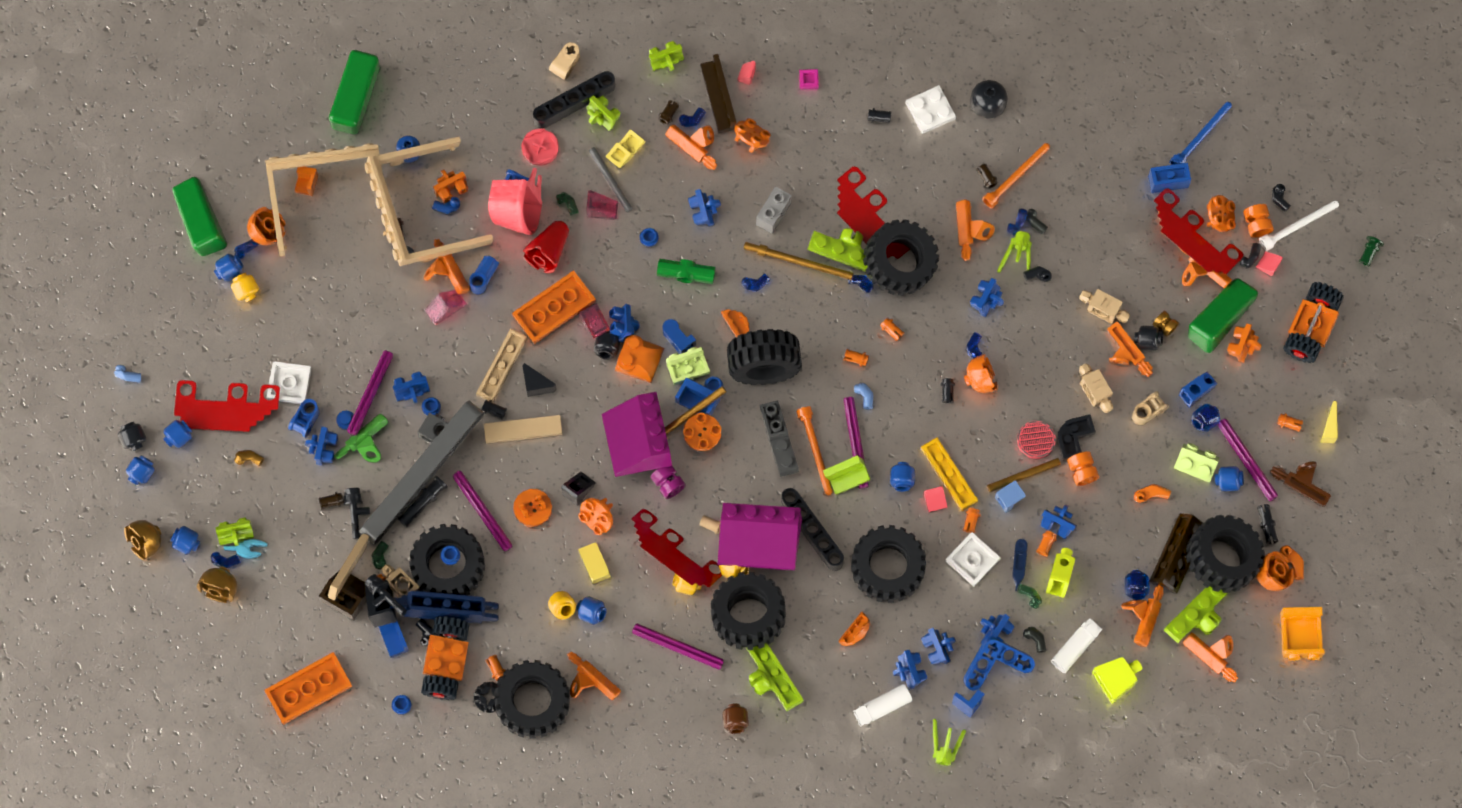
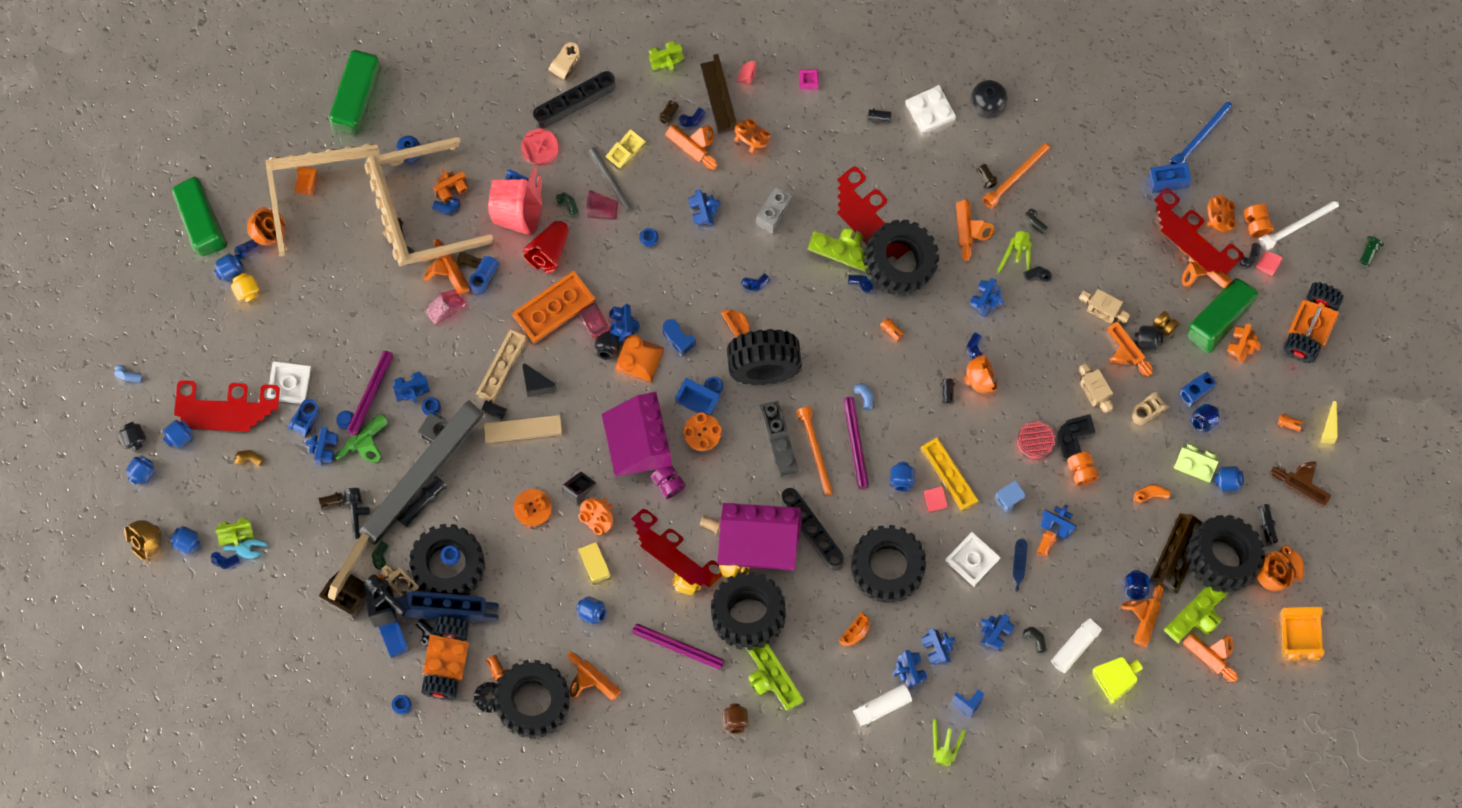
pearl gold cylinder [197,567,237,603] -> none
orange plate [264,652,353,725] -> none
magenta axle [453,471,512,552] -> none
yellow head [548,591,576,620] -> none
lime hips [586,96,621,131] -> none
green piece [657,259,716,284] -> none
pearl gold bar [665,386,727,435] -> none
yellowish green bracket [666,347,710,386] -> none
pearl gold bar [744,242,854,280] -> none
lime panel [823,455,870,495] -> none
orange pin [844,349,869,367] -> none
orange pin [963,508,981,533] -> none
blue beam [963,637,1035,691] -> none
pearl gold bar [987,458,1061,492] -> none
clear blue arm [1007,208,1028,235] -> none
clear green arm [1017,583,1042,609] -> none
neon yellow torso [1046,548,1075,598] -> none
magenta axle [1218,419,1278,501] -> none
black arm [1272,184,1291,212] -> none
none -> dark brown pin [456,251,482,269]

